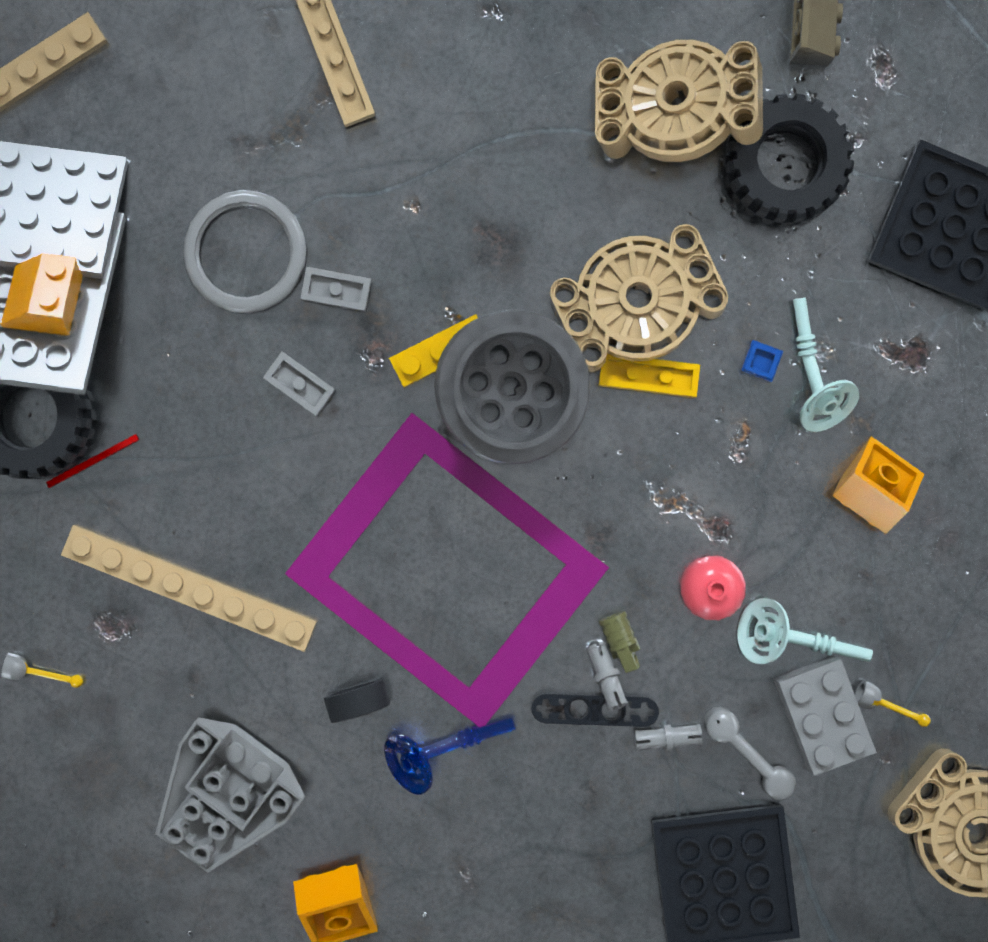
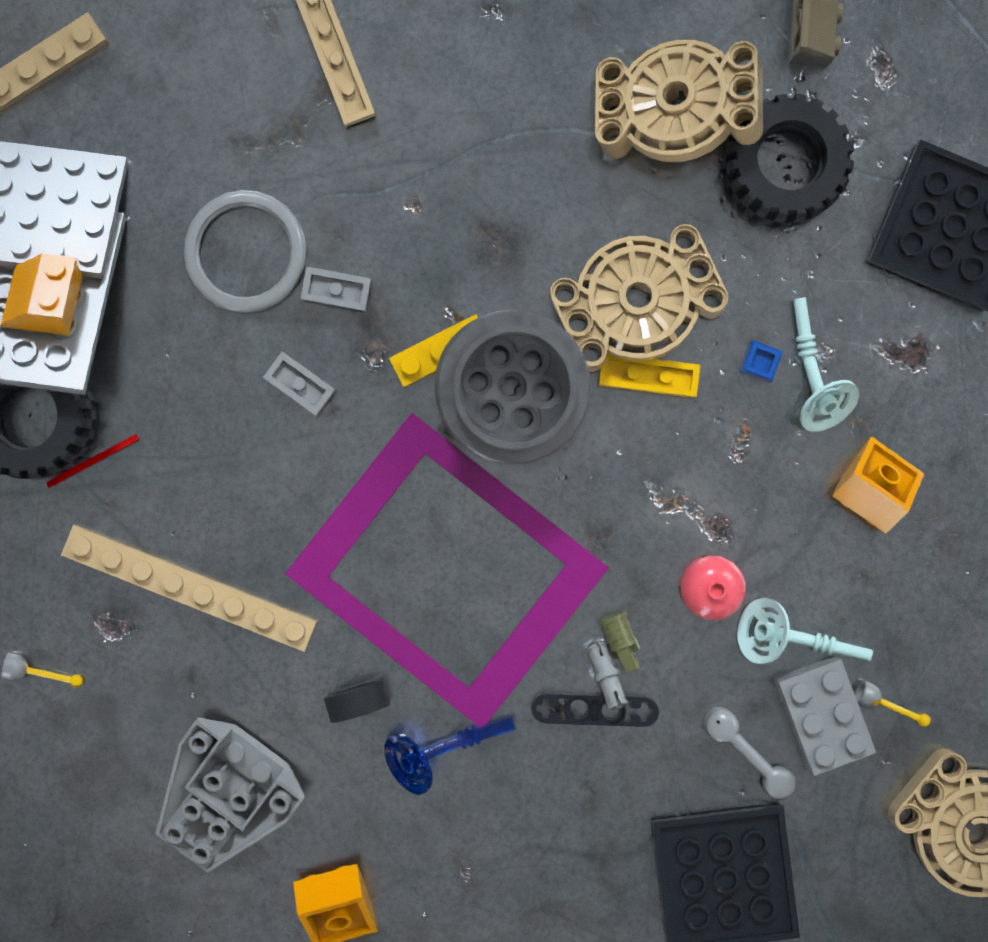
light grey pin [634,724,702,751] -> none

